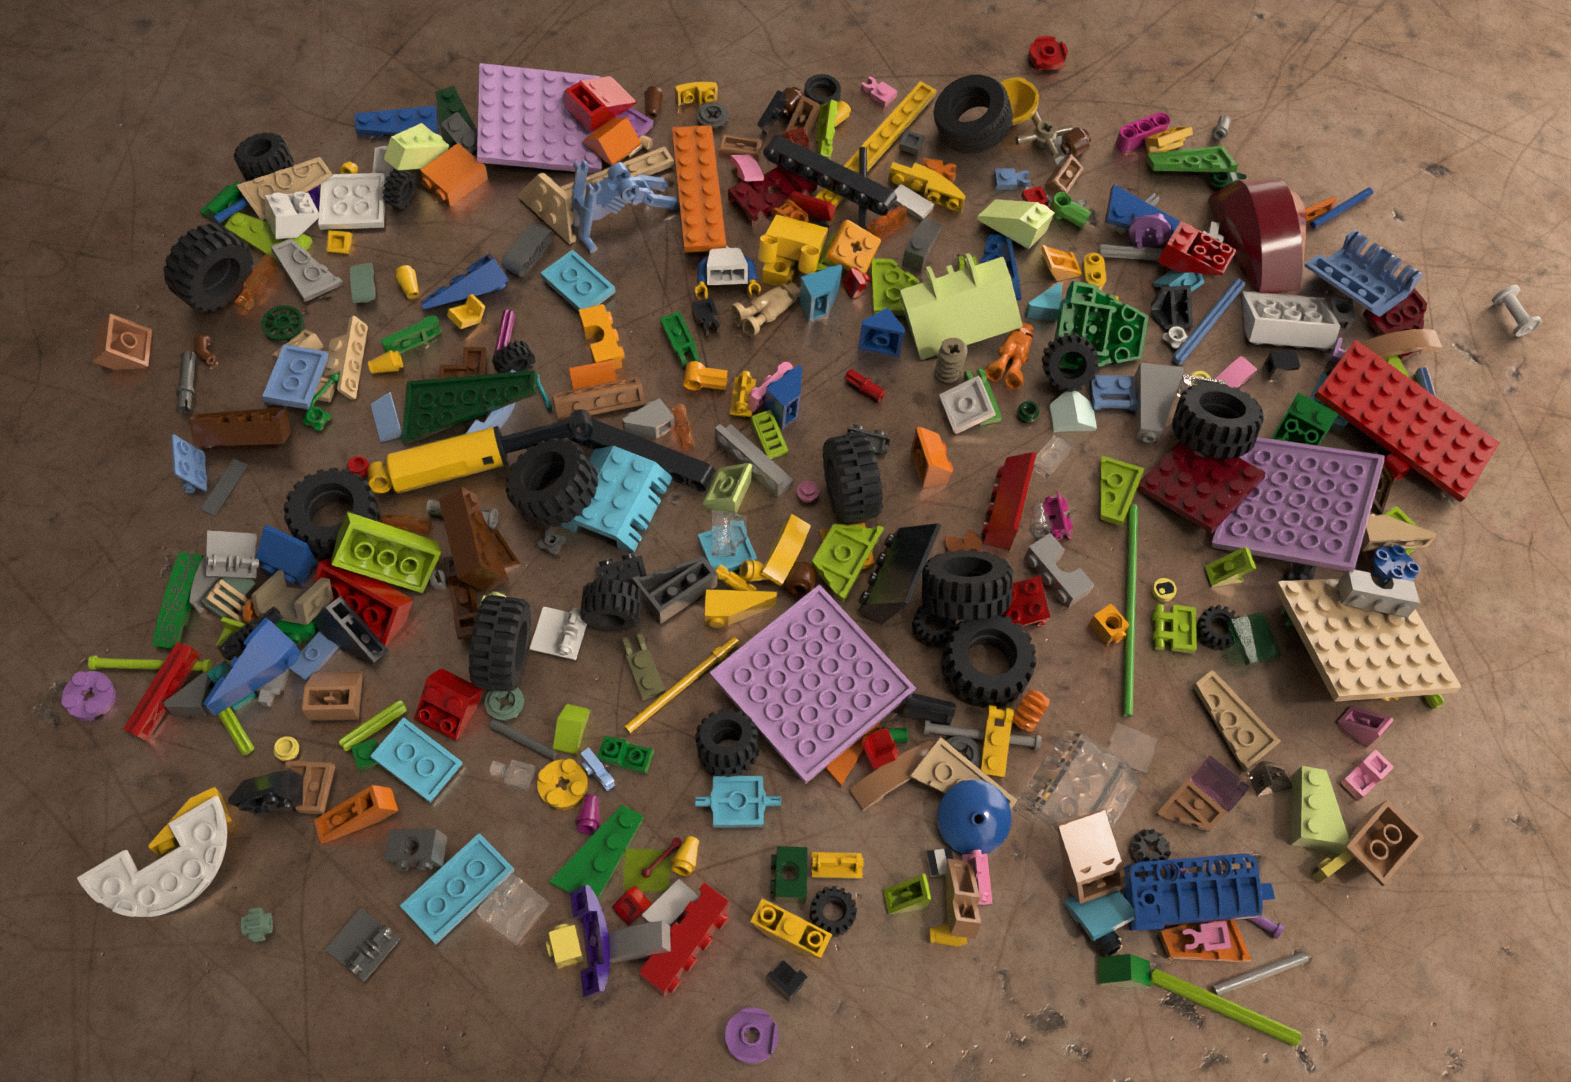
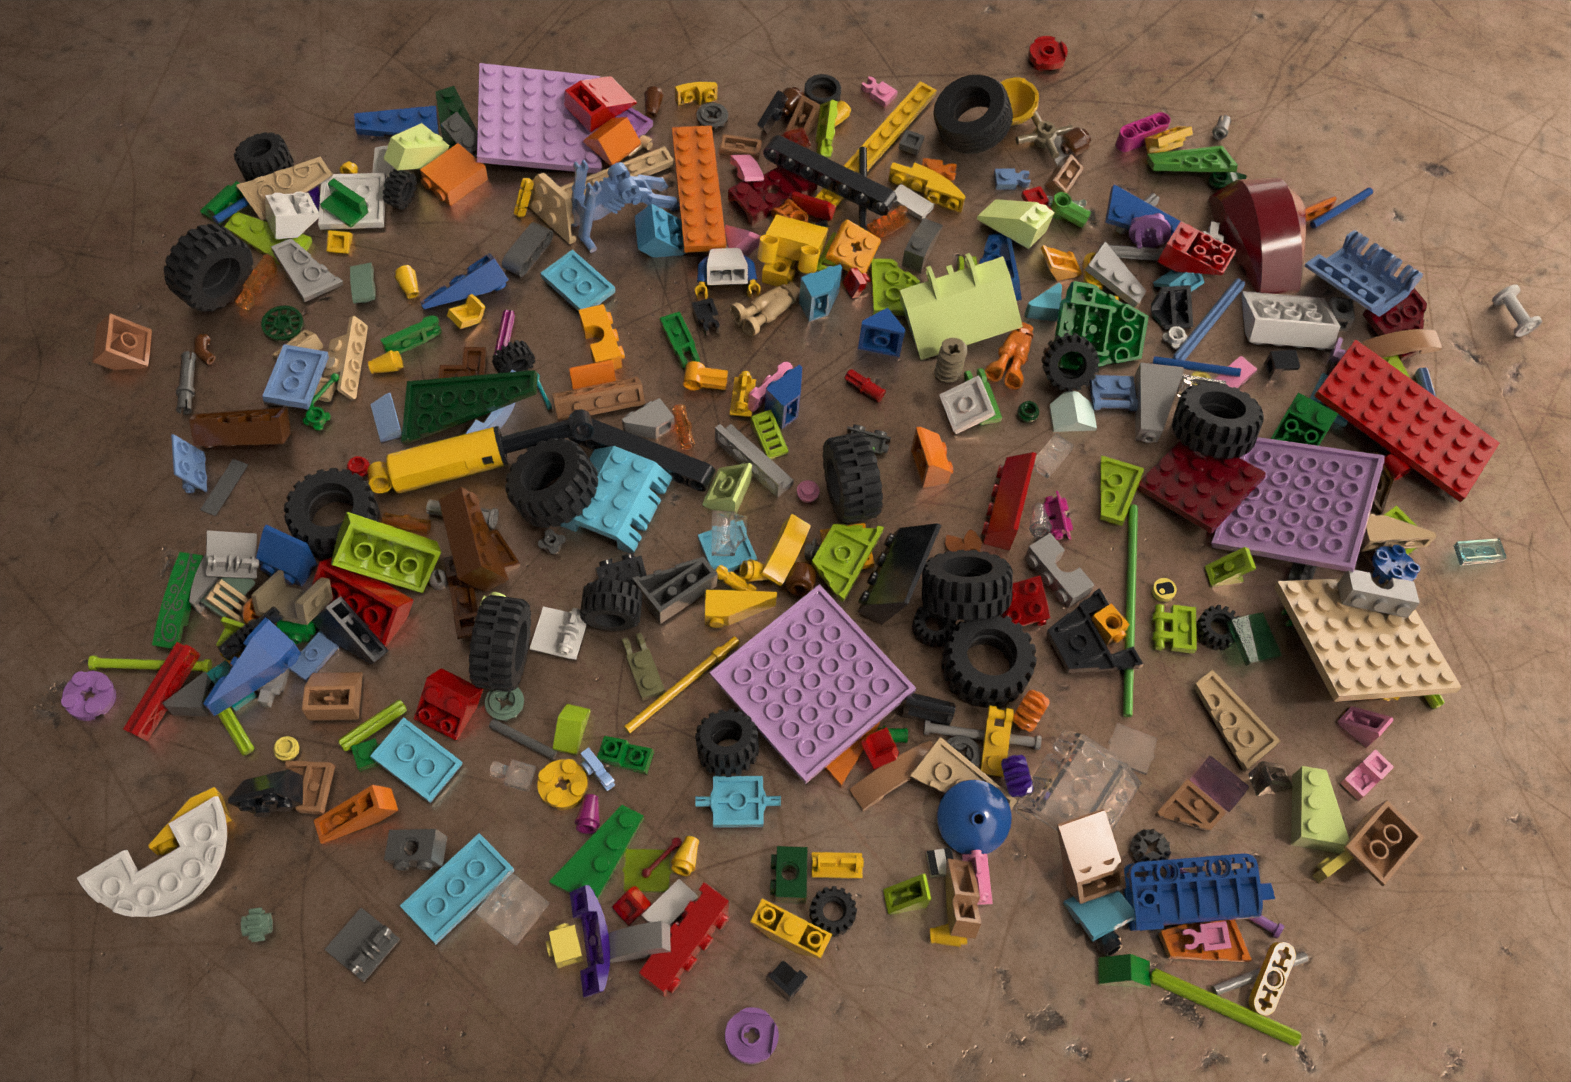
none -> green panel [320,178,369,228]
none -> yellow axle [513,178,534,218]
none -> dark azure slope [635,204,686,258]
none -> bright pink slope [724,225,761,256]
none -> dark grey plate [804,538,820,561]
none -> dark purple gear [1001,754,1034,797]
none -> black wing [1046,588,1143,673]
none -> light grey wing [1085,242,1146,308]
none -> blue bar [1153,356,1241,377]
none -> beam [1249,942,1296,1015]
none -> clear light blue plate [1453,538,1507,566]

